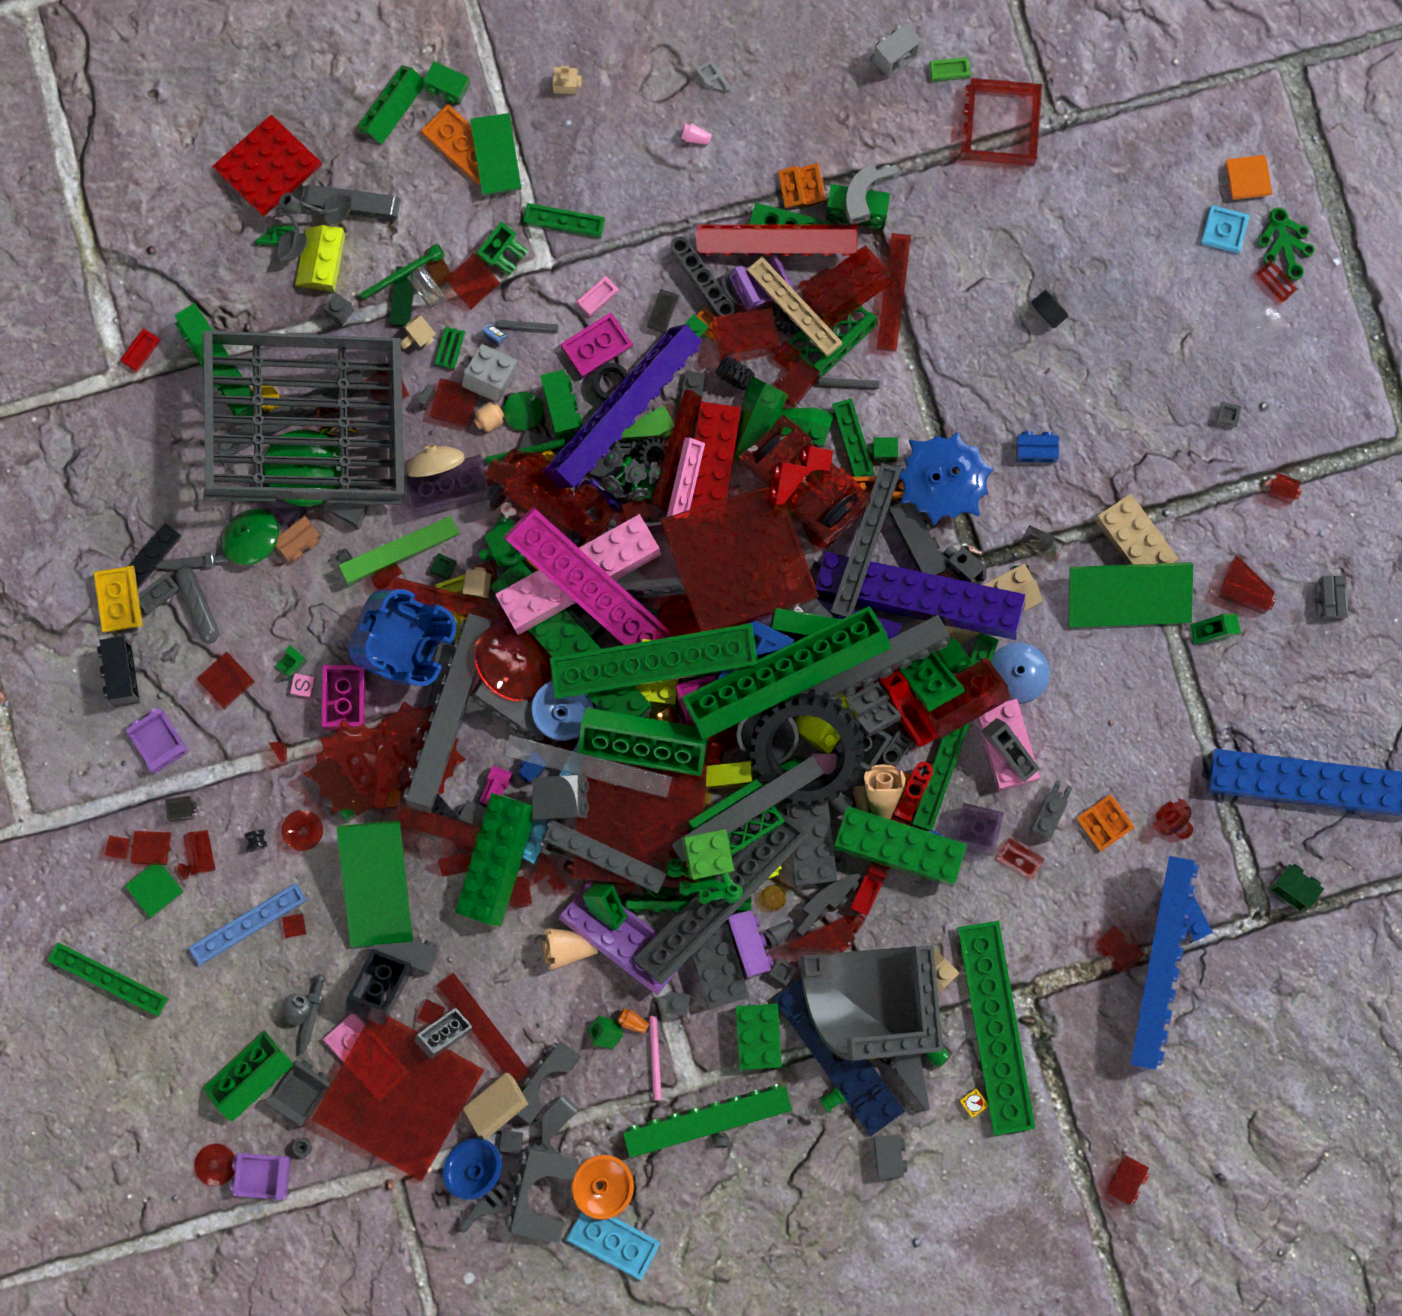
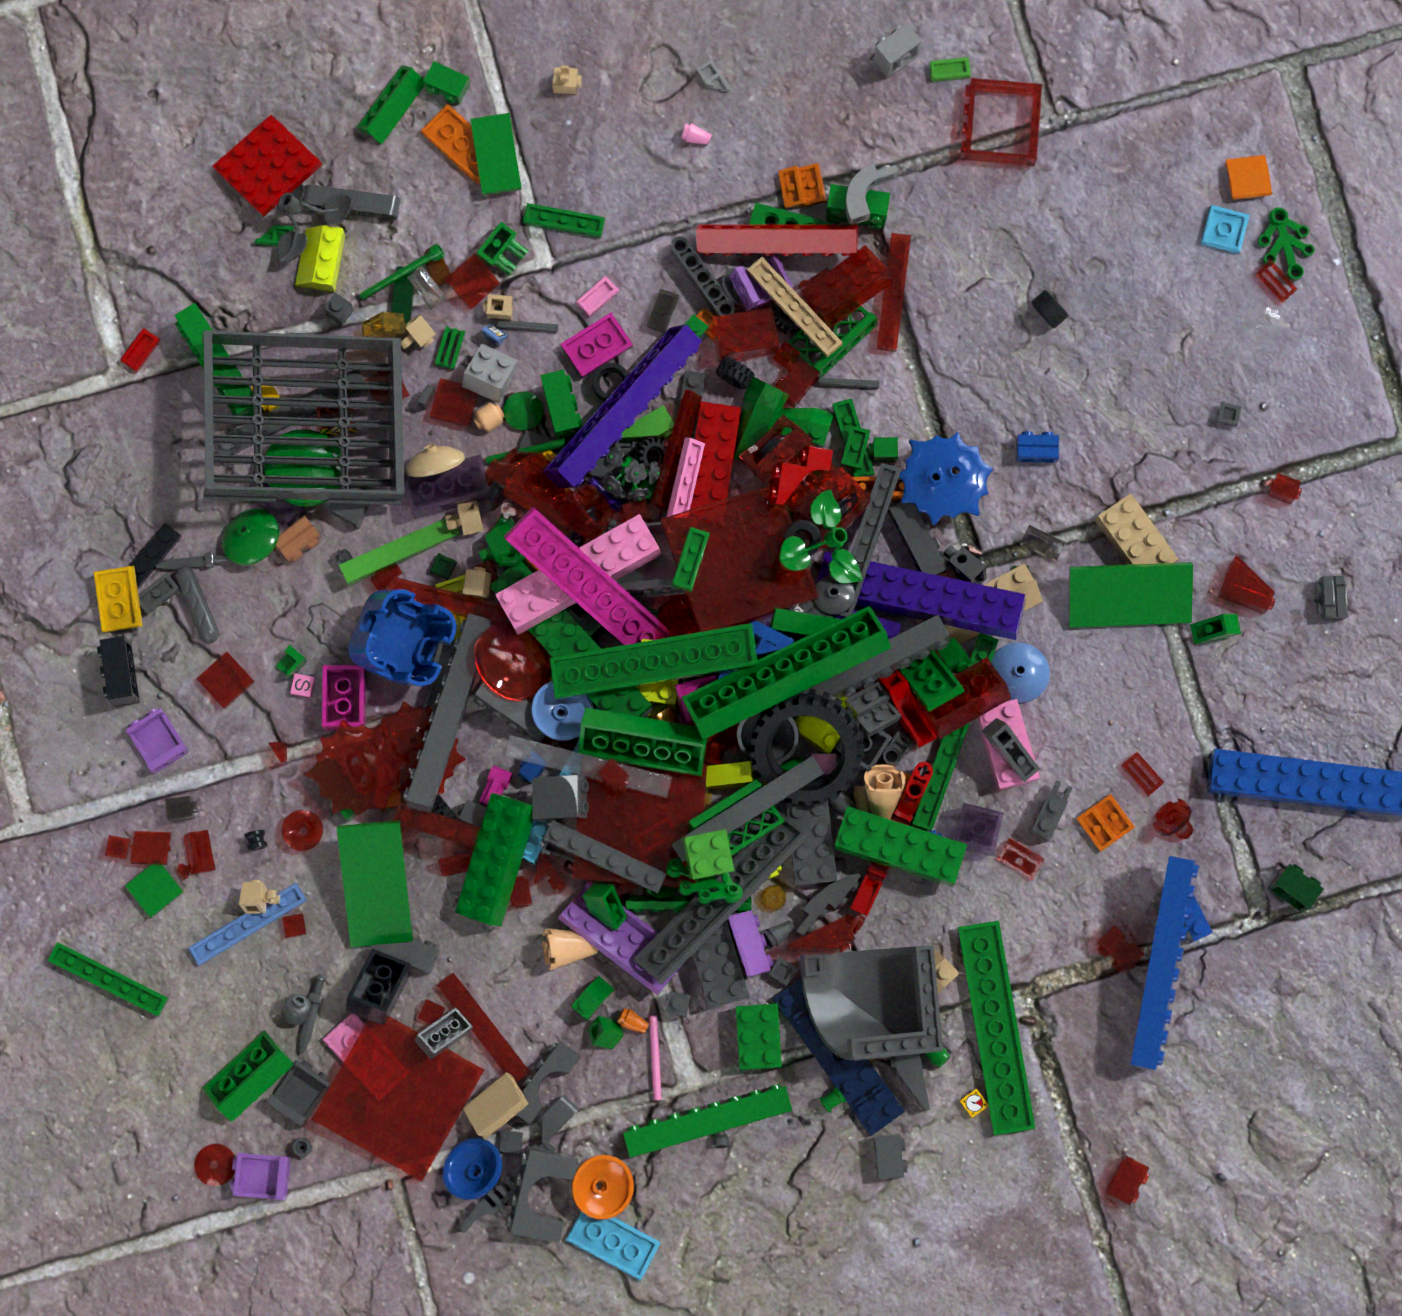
none -> tan brick [239,880,280,914]
none -> clear yellow brick [361,311,405,338]
none -> tan brick [445,500,484,535]
none -> tan brick [483,294,513,321]
none -> green slope [571,976,615,1021]
none -> clear red brick [597,758,630,792]
none -> green tile [671,527,710,592]
none -> green plant [779,490,862,584]
none -> black tyre [784,520,822,556]
none -> dark grey dish [813,575,855,615]
none -> green plate [841,425,871,470]
none -> clear red tile [1121,752,1165,797]

